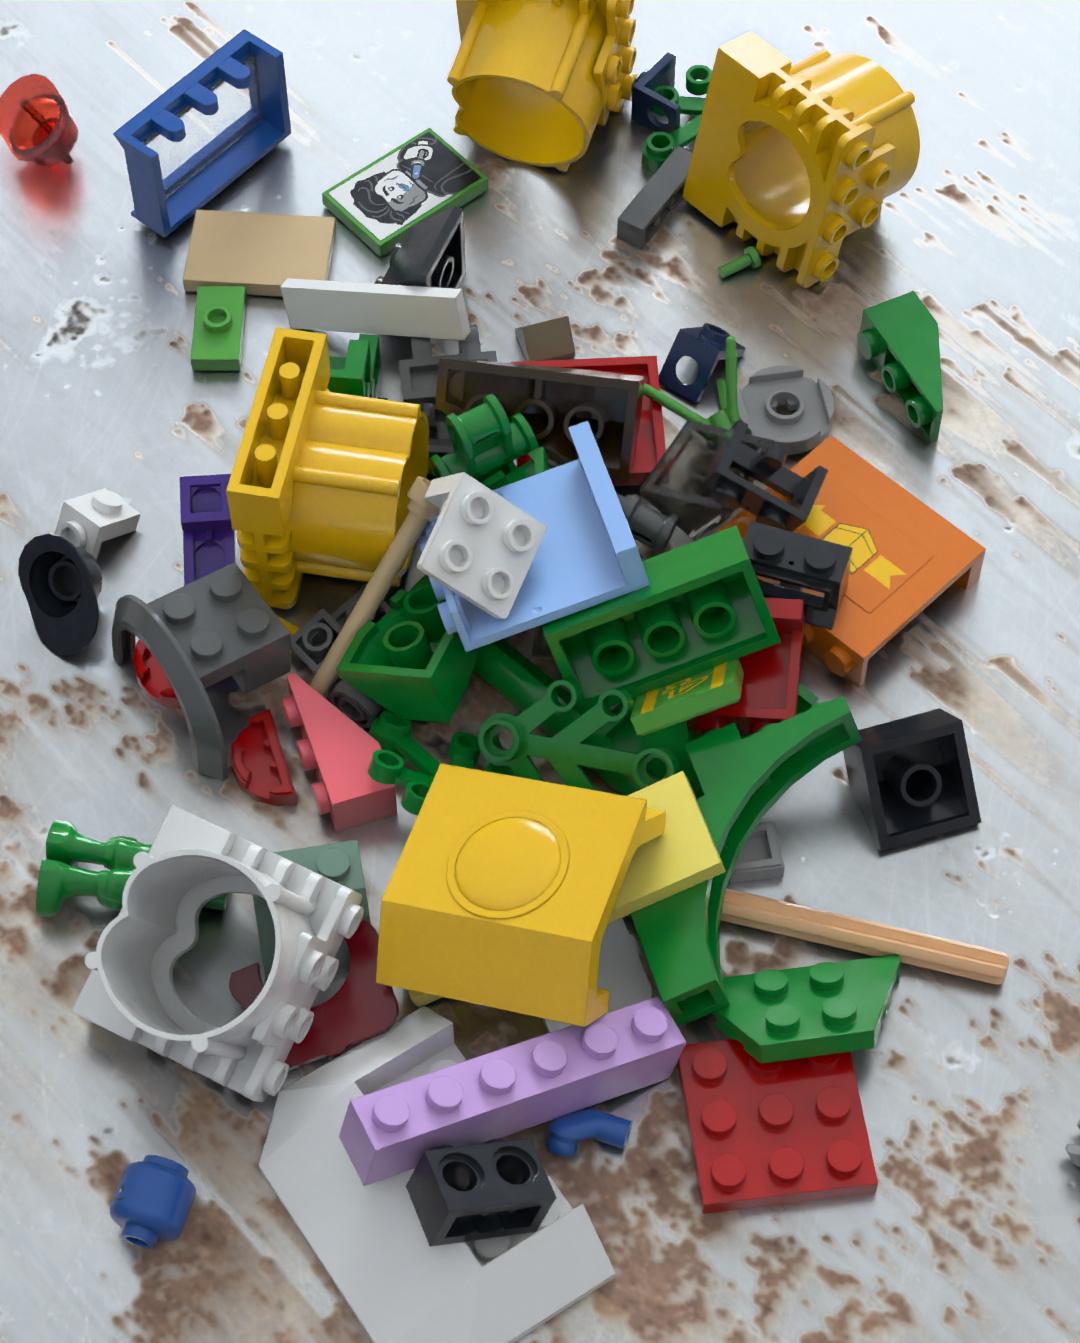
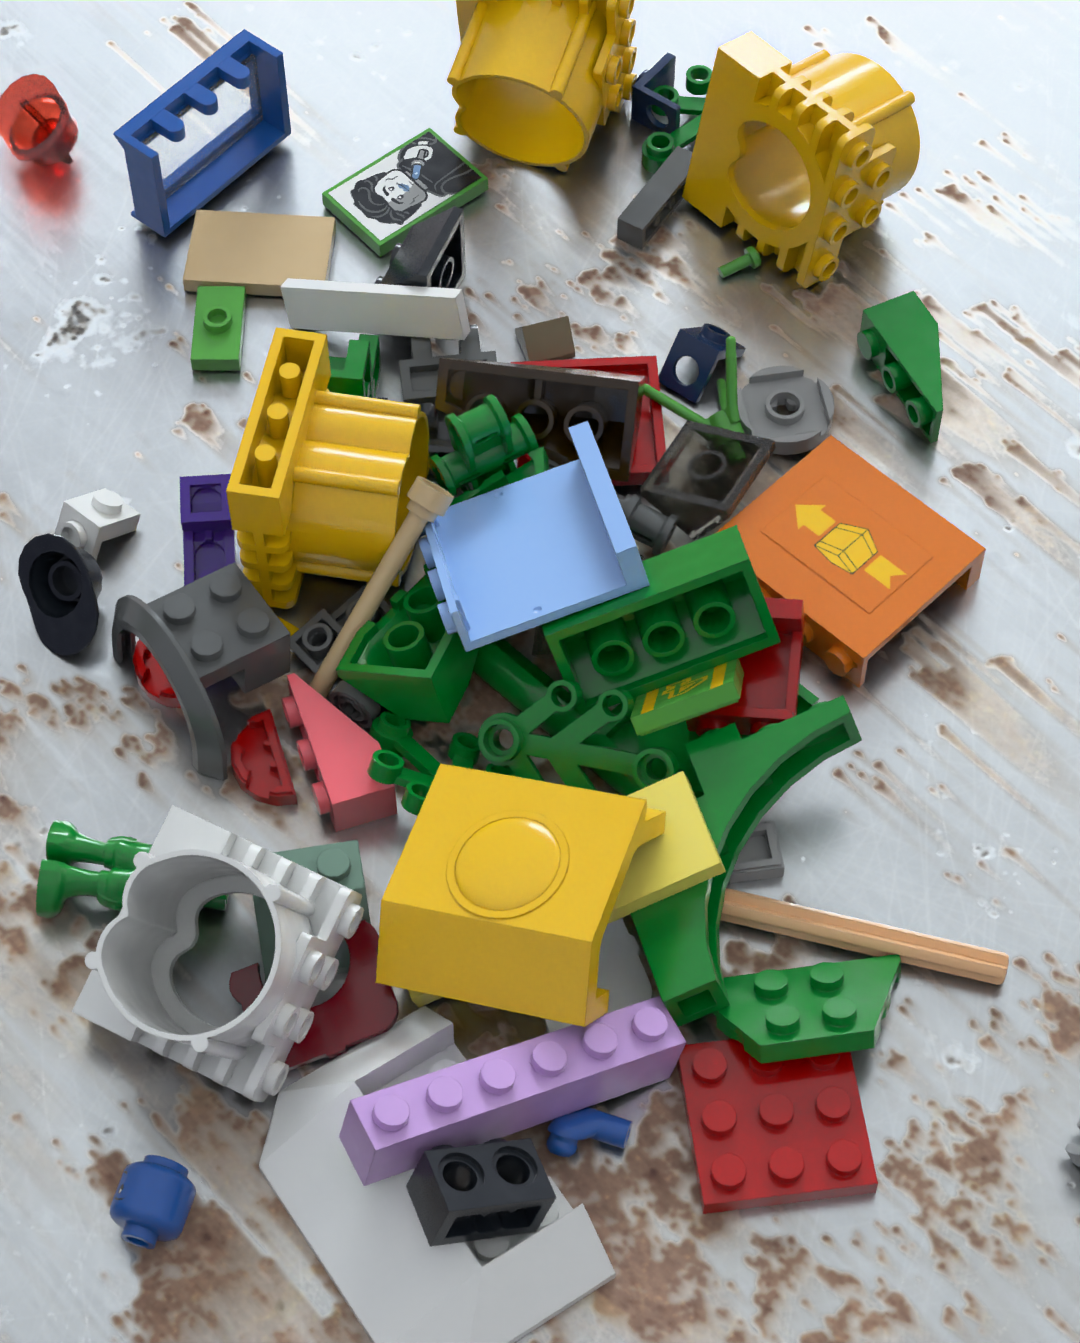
white bracket [417,472,547,620] -> none
black window [701,420,828,532] -> none
black window [743,521,853,630] -> none
black slope [843,708,982,851] -> none

